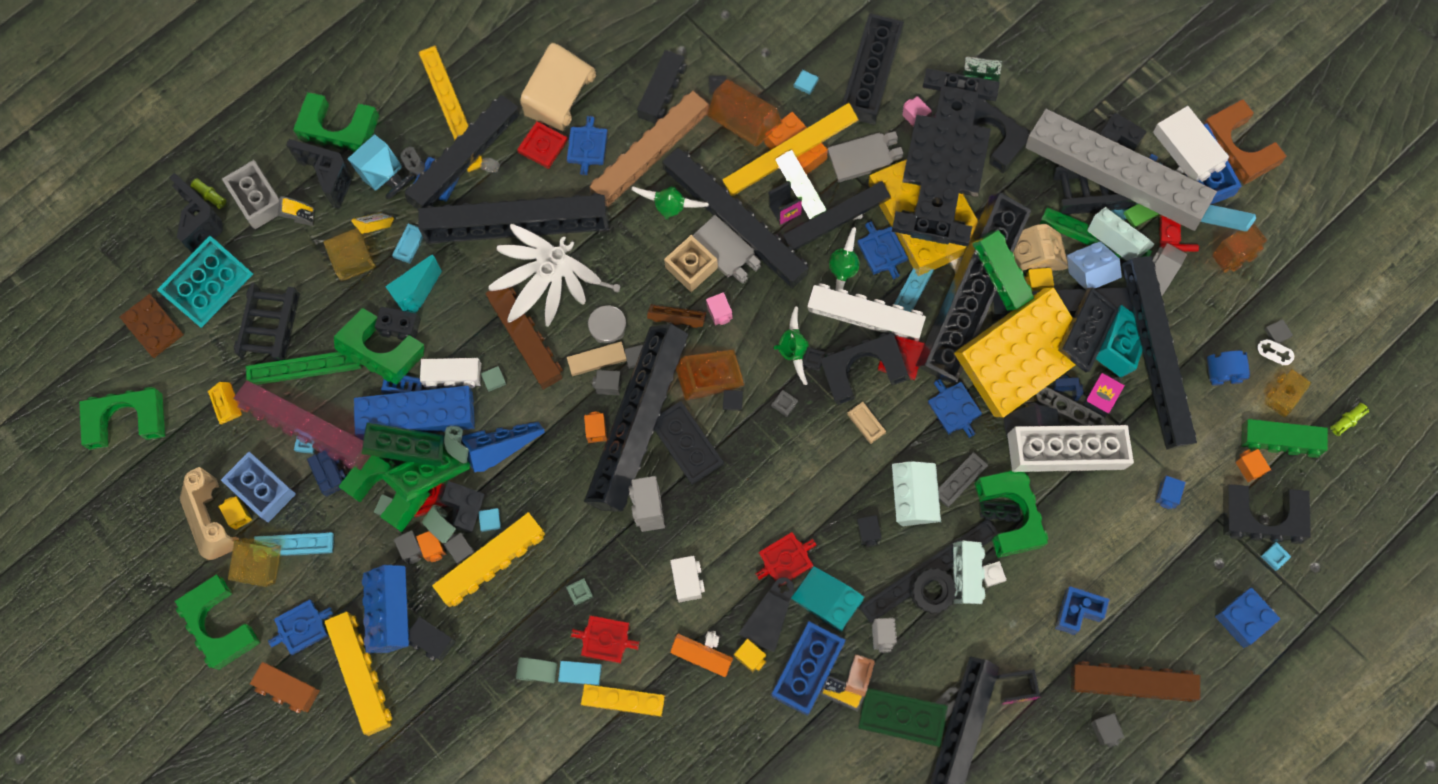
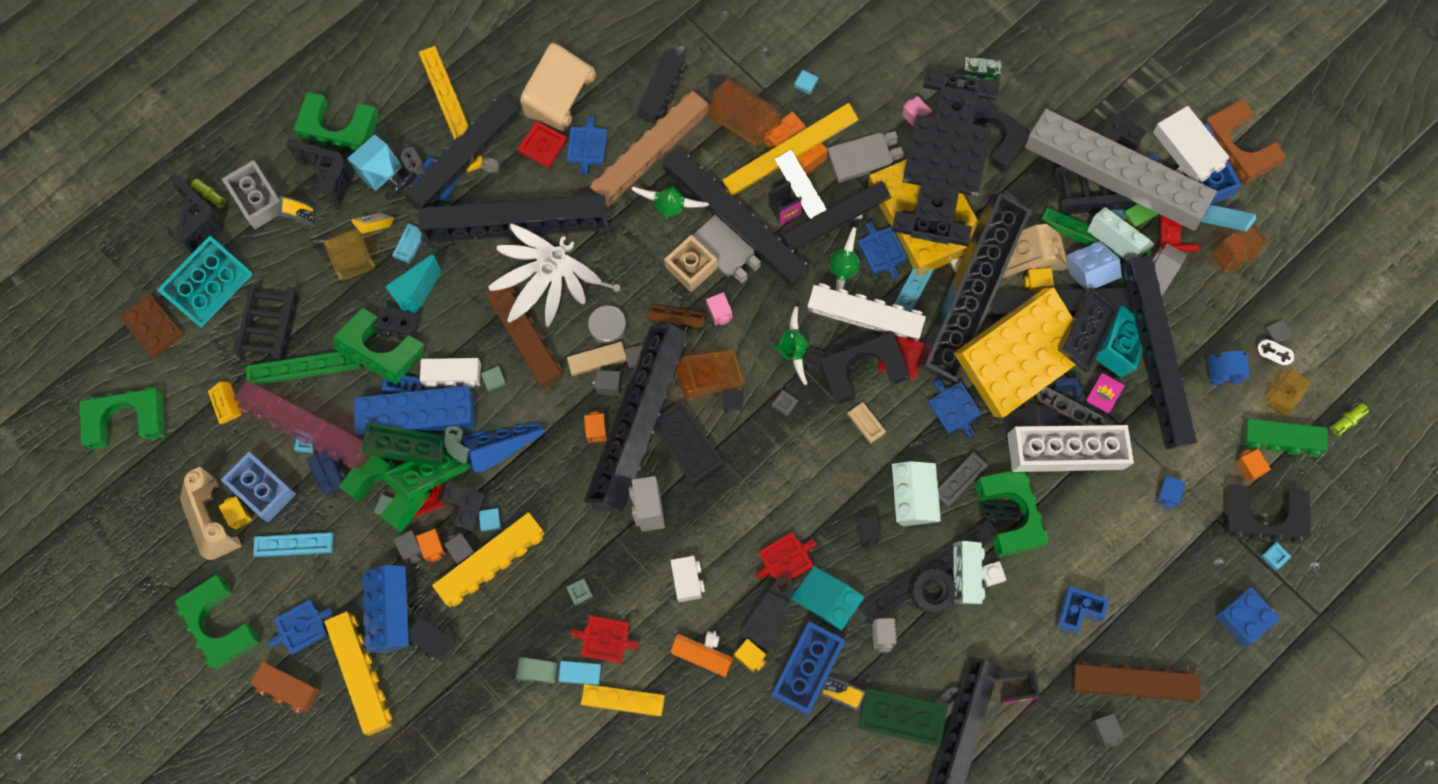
clear yellow brick [228,538,281,587] -> none
sand green panel [422,505,456,543] -> none
black brick [841,13,904,125] -> none
nougat tile [845,654,875,697] -> none
brick [972,230,1034,311] -> none

